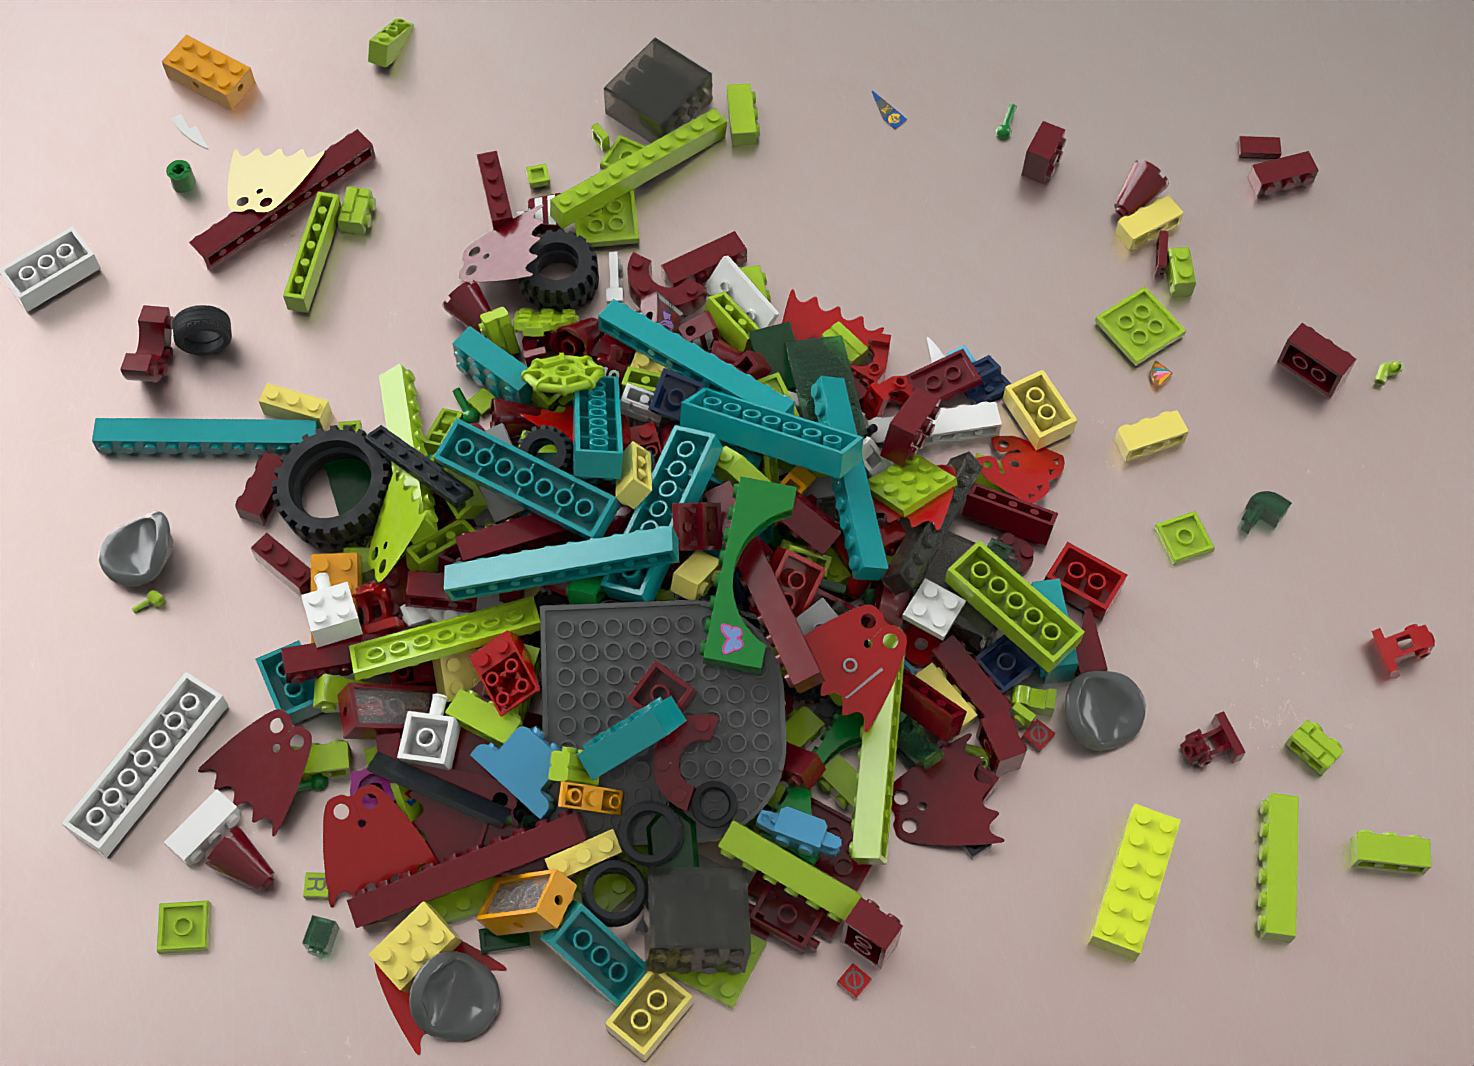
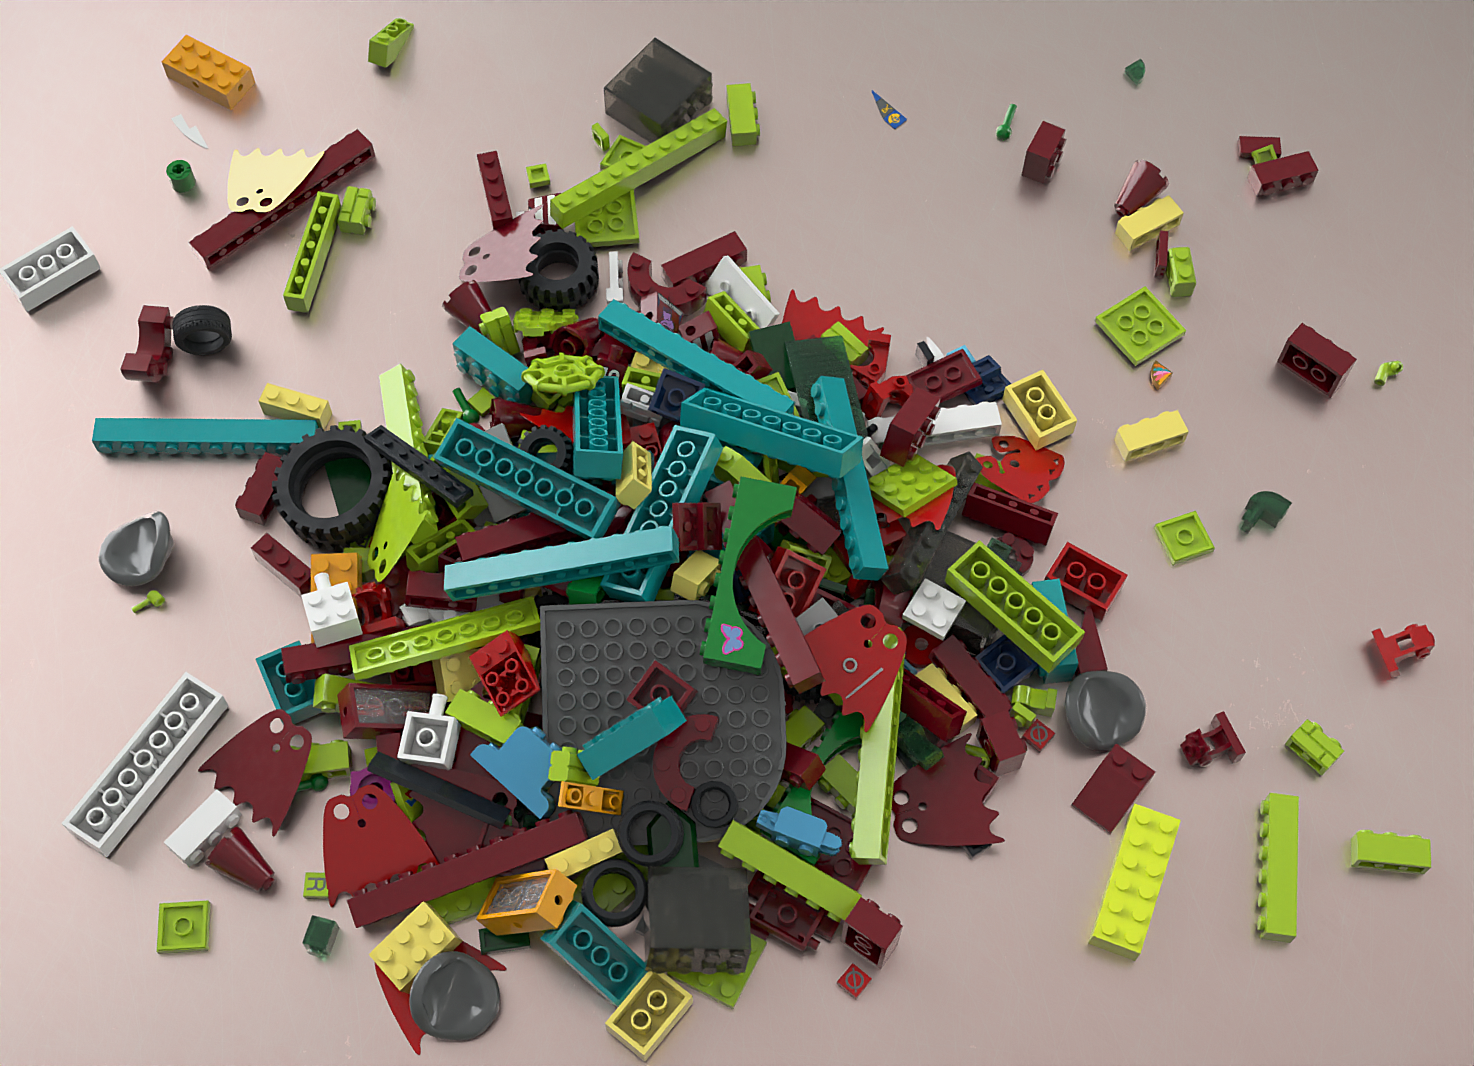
none -> black tile [915,341,935,367]
none -> dark red slope [1071,744,1156,834]
none -> clear green tile [1124,59,1145,85]
none -> lime tile [1251,145,1277,164]

